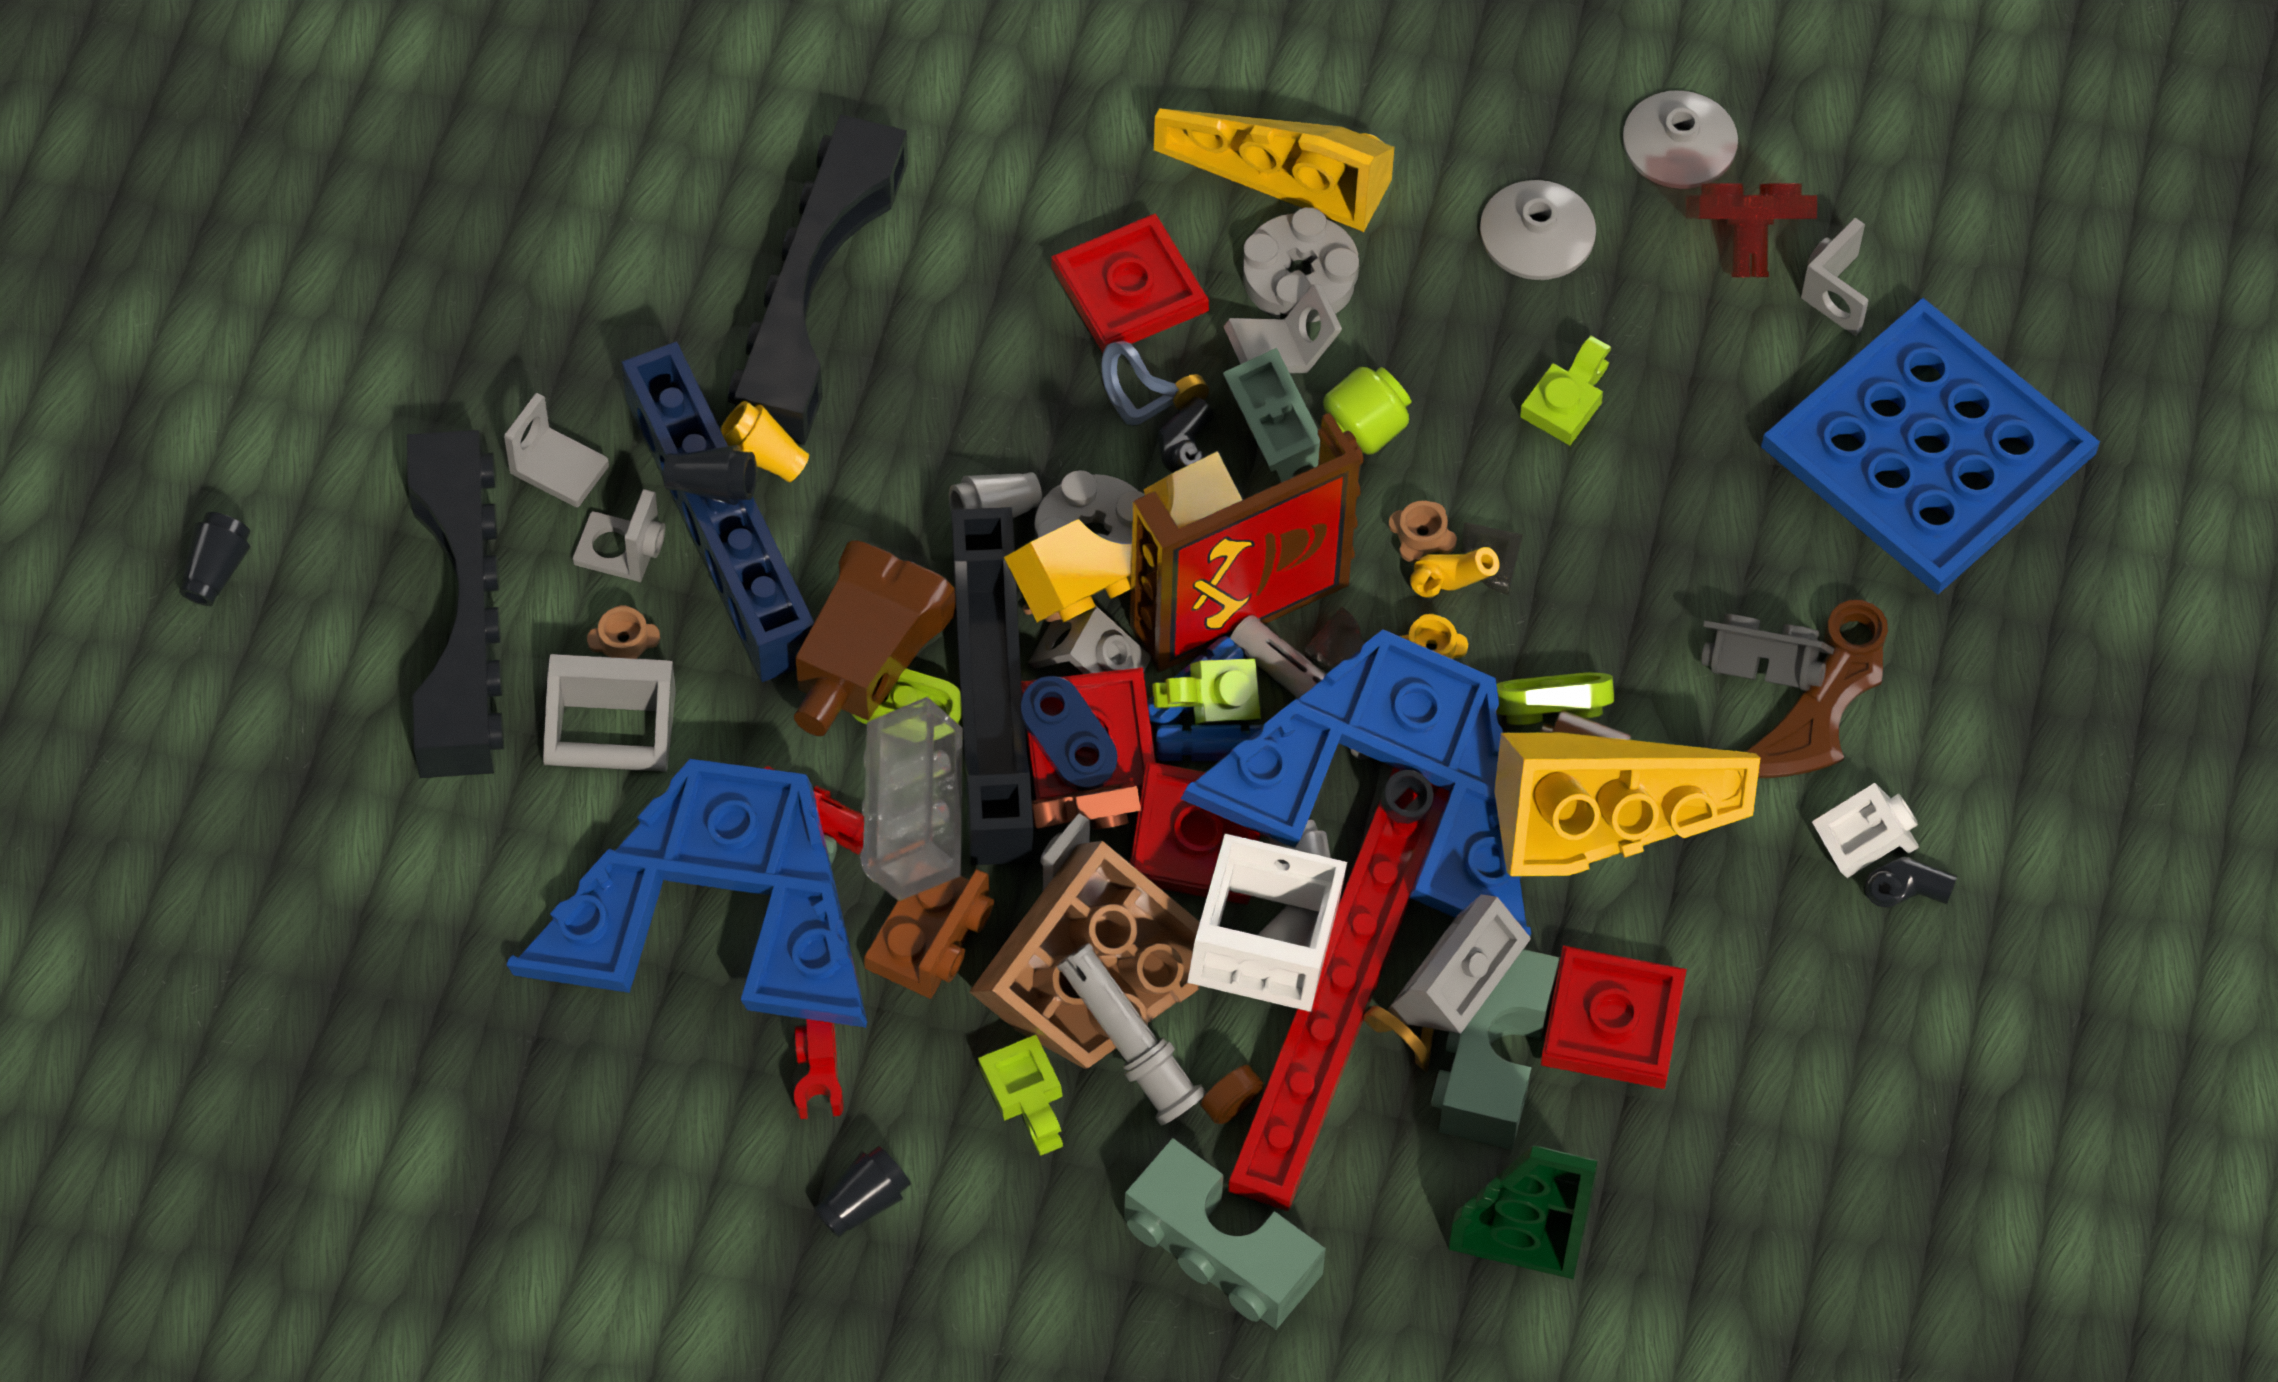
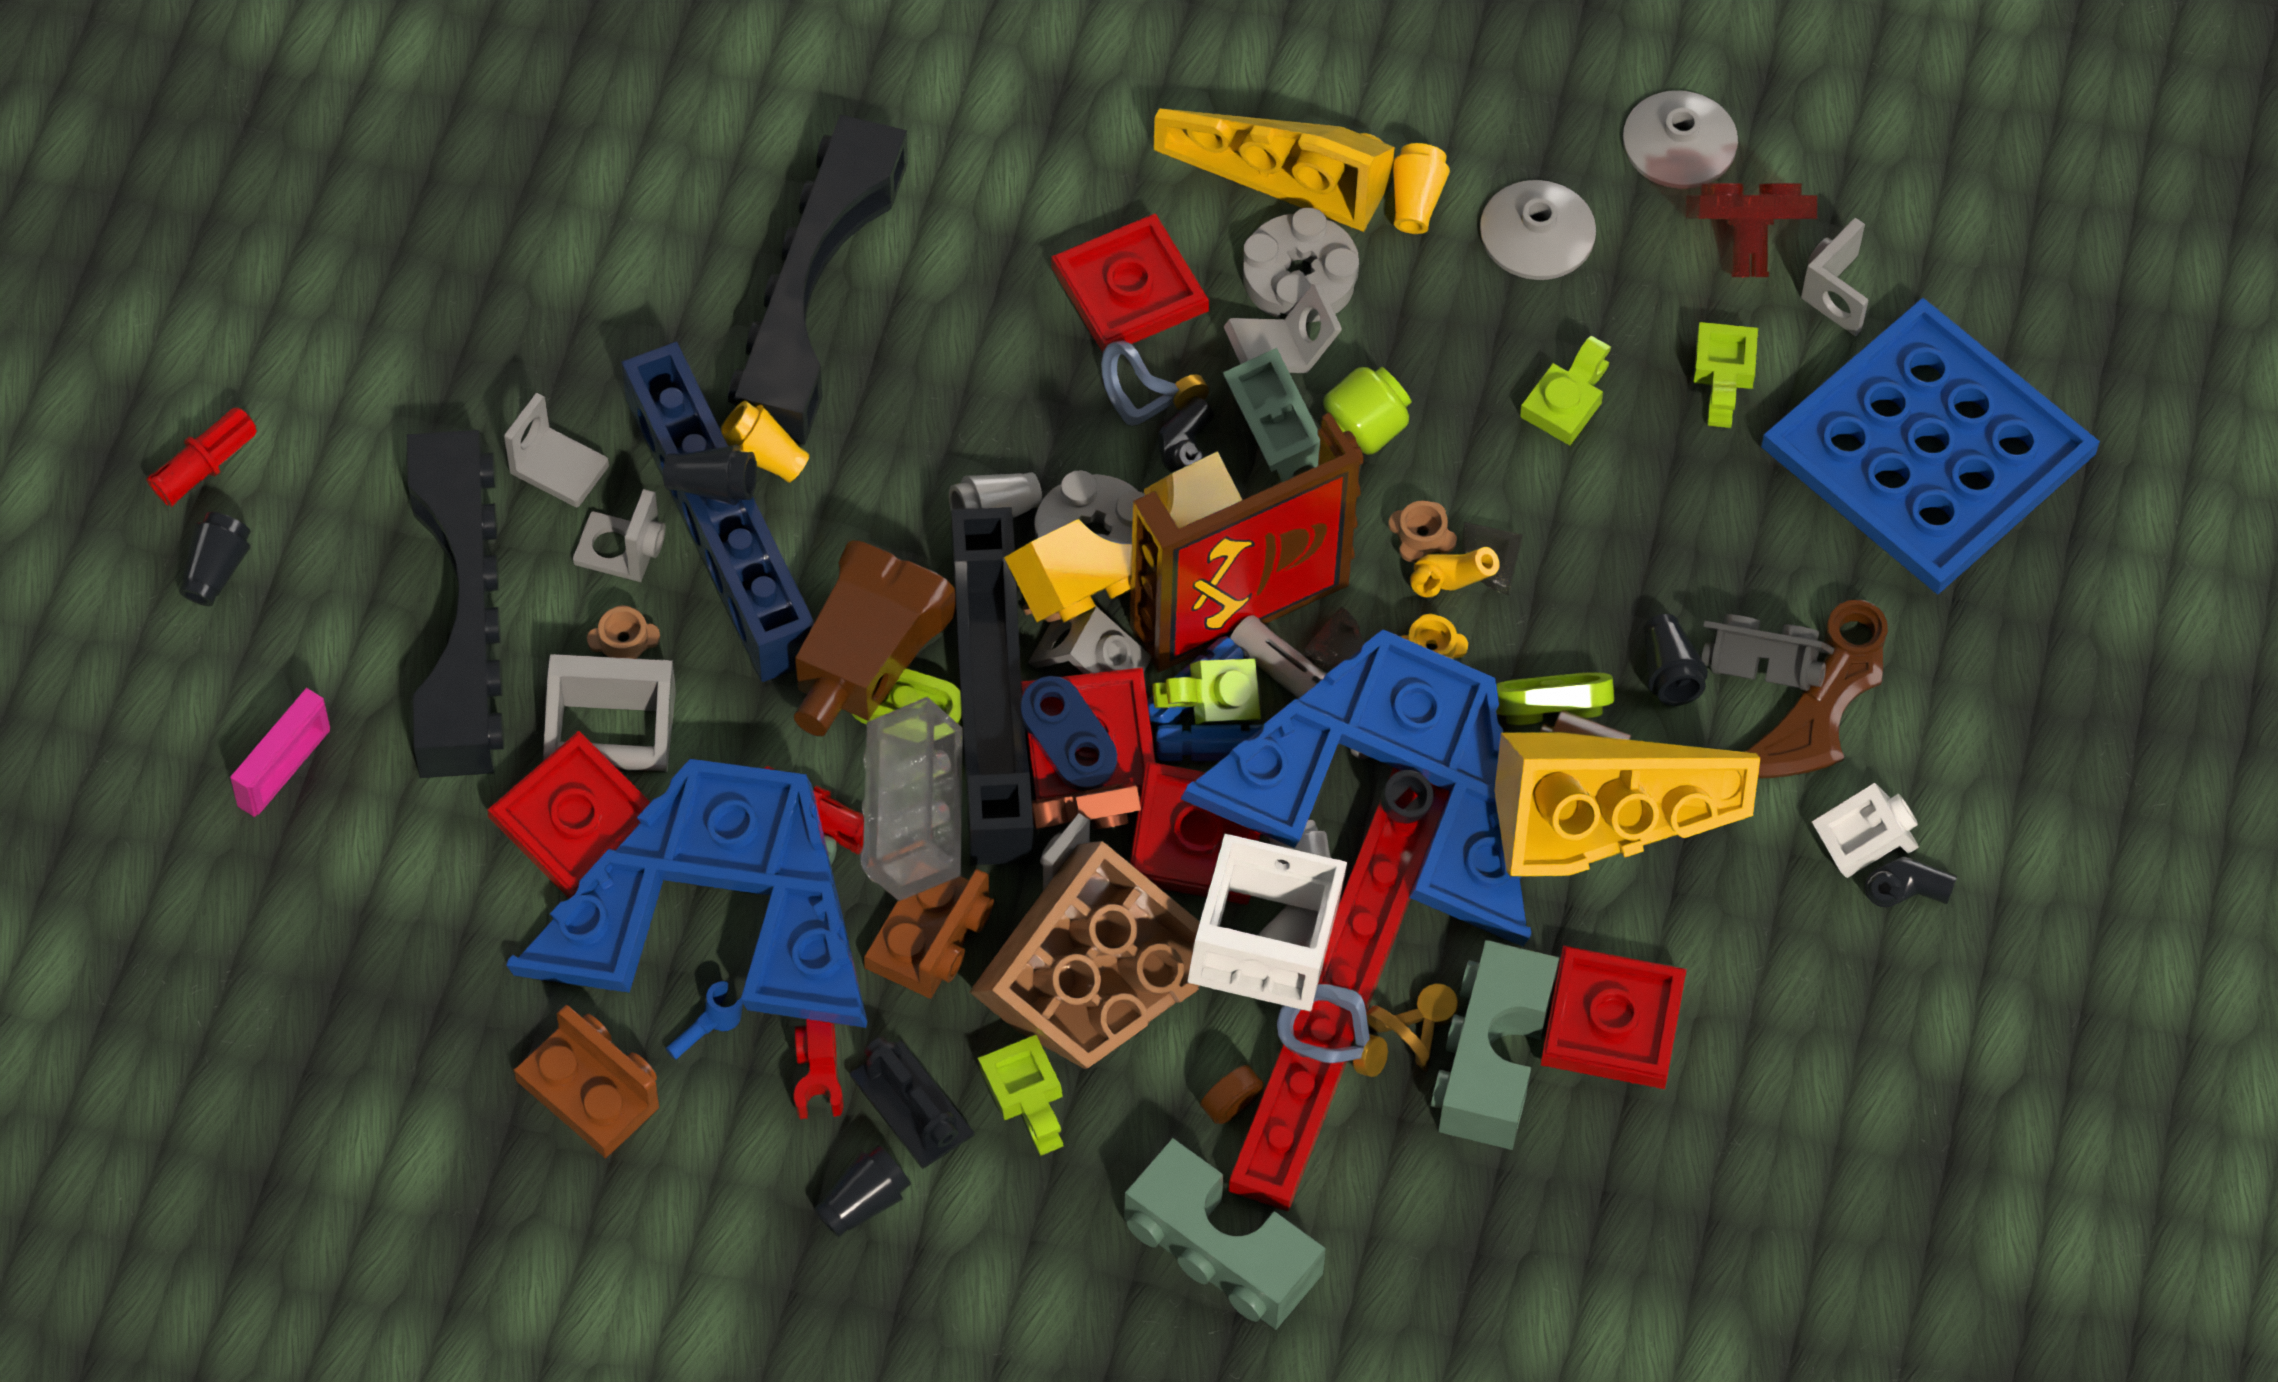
light grey pin [1056,942,1206,1126] -> none
light grey tile [1388,894,1531,1034] -> none
dark green wedge [1449,1145,1598,1280] -> none
none -> red axle [146,407,257,508]
none -> dark pink tile [230,688,330,817]
none -> red plate [488,731,650,899]
none -> dark orange bracket [514,1005,659,1159]
none -> blue hand [665,981,743,1060]
none -> black hinge [849,1037,975,1169]
none -> sand blue piece [1277,984,1388,1077]
none -> yellow cone [1393,143,1450,234]
none -> black cone [1643,614,1708,706]
none -> lime plate [1694,322,1758,428]

